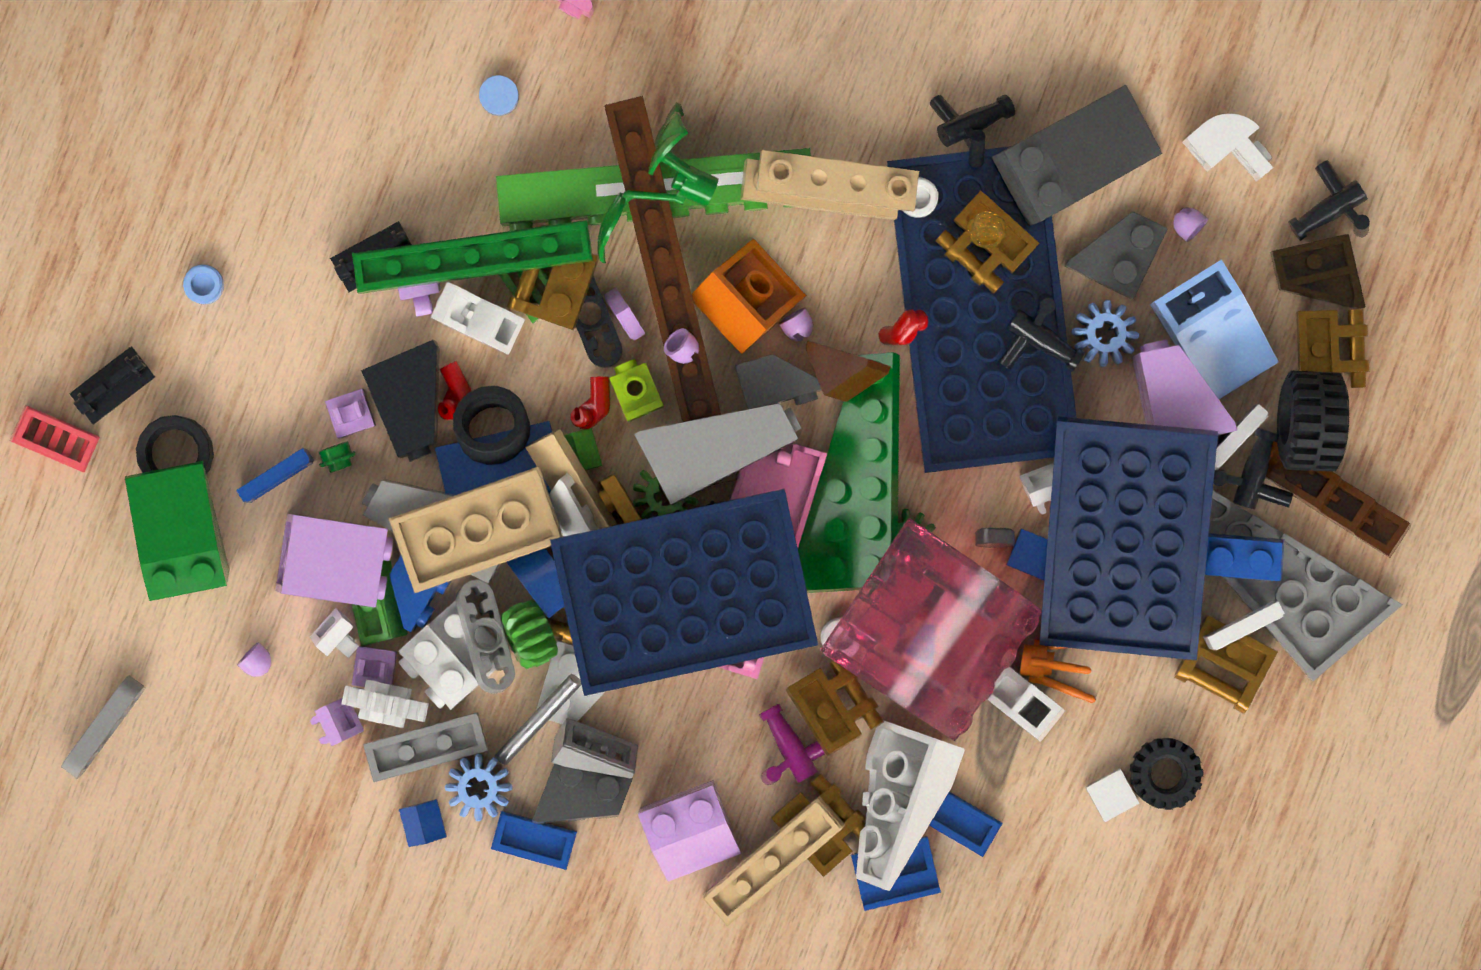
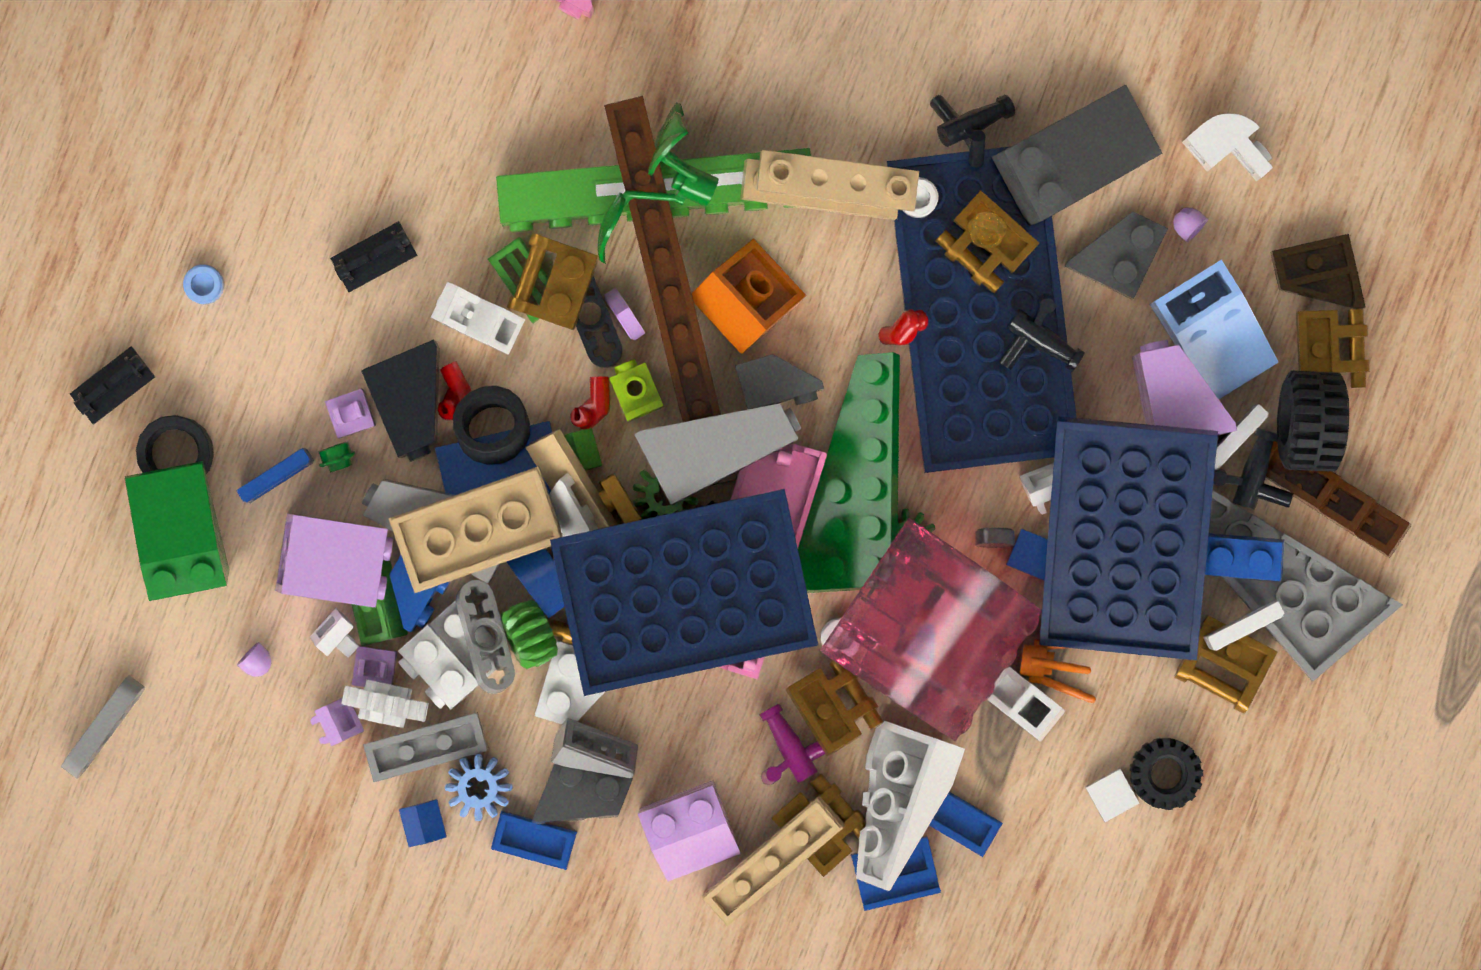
coral slope [10,405,100,473] -> none
green tile [352,220,593,294] -> none
lavender tile [398,283,441,317] -> none
light blue tile [479,75,519,116] -> none
flat silver bar [495,674,581,765] -> none
lavender hinge [664,328,699,364] -> none
lavender hinge [779,308,814,341] -> none
reddish brown slope [806,341,891,402] -> none
light blue gear [1071,300,1139,367] -> none
black piece [1288,160,1370,241] -> none

